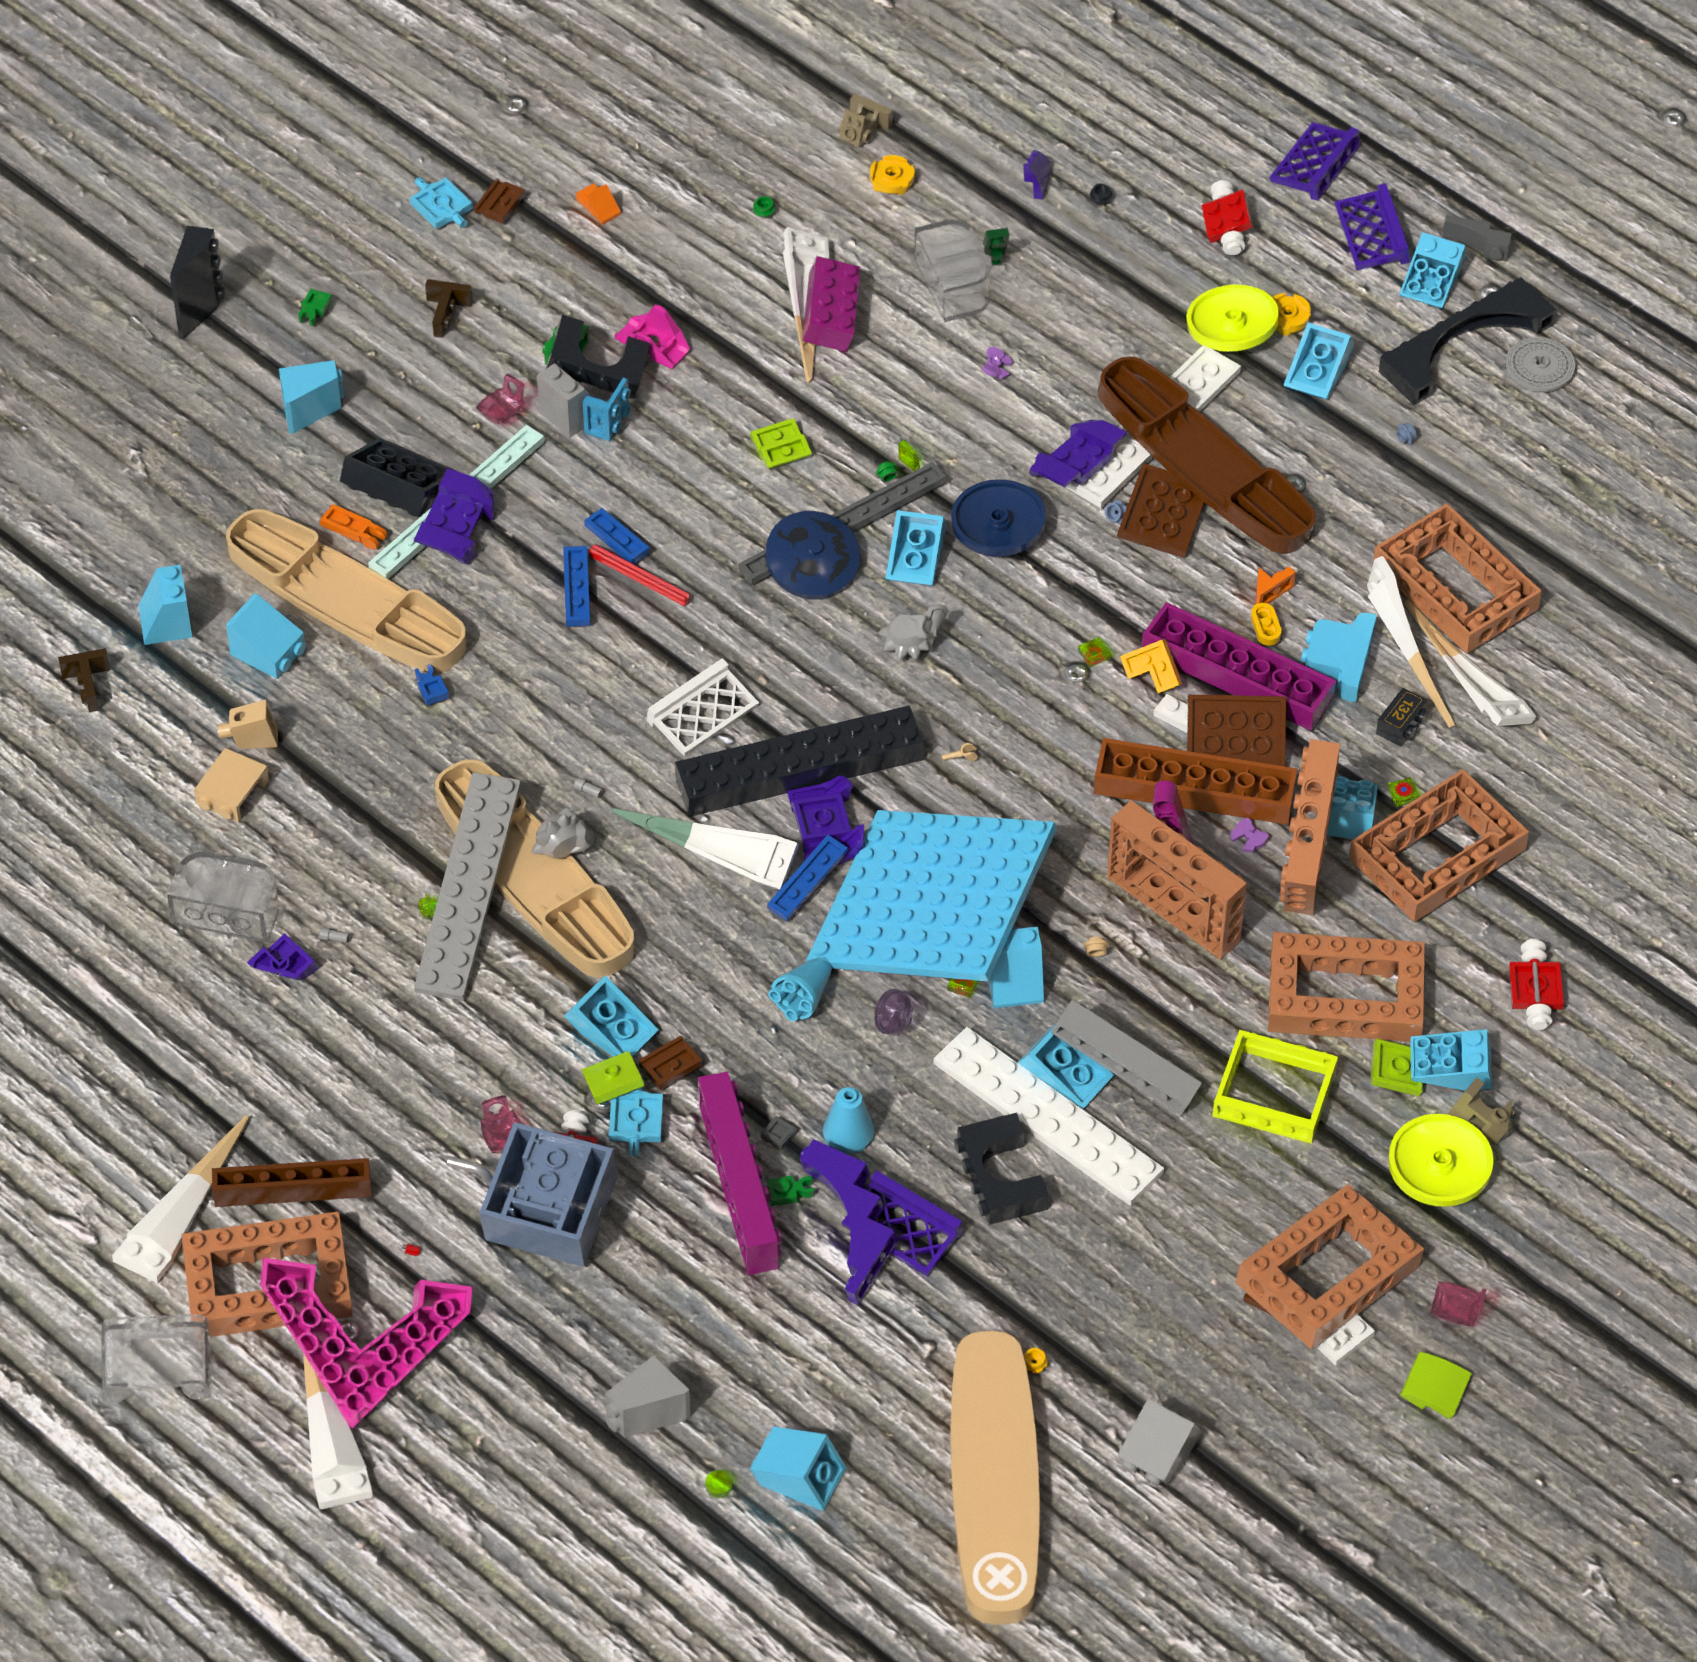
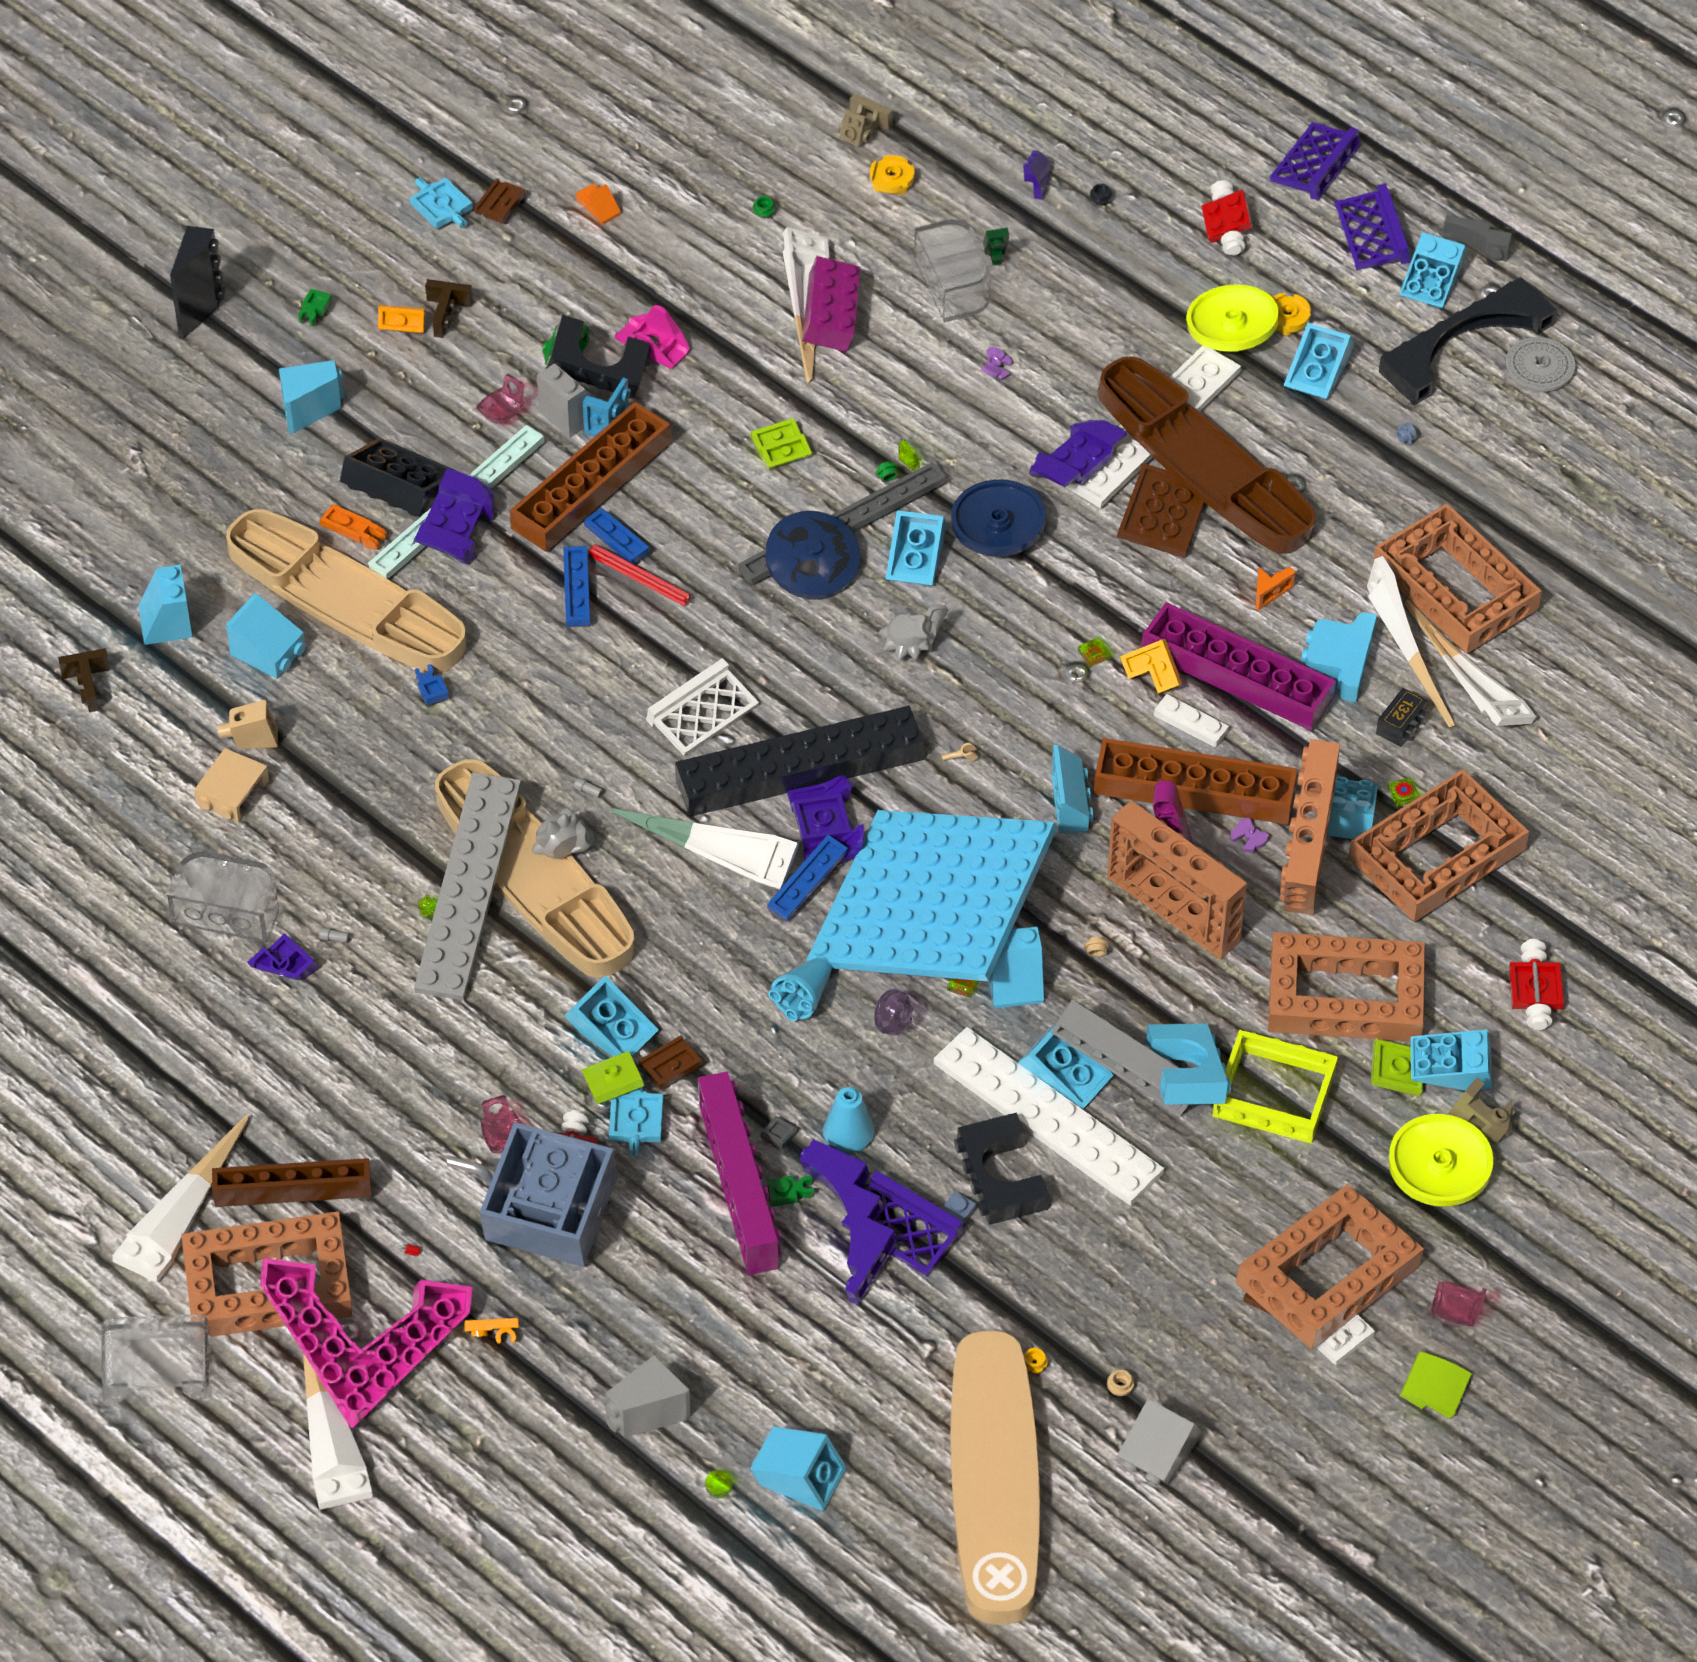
sand blue plate [1105,500,1126,524] -> none
reddish brown plate [1187,694,1286,766] -> none
yellow plate [1251,603,1281,646] -> none
none -> light orange plate [378,305,425,333]
none -> light orange plate [465,1318,519,1343]
none -> dark orange brick [510,402,671,552]
none -> sand blue plate [941,1191,976,1225]
none -> medium azure slope [1051,745,1093,833]
none -> tan plate [1107,1370,1134,1396]
none -> medium azure arch [1145,1024,1231,1105]

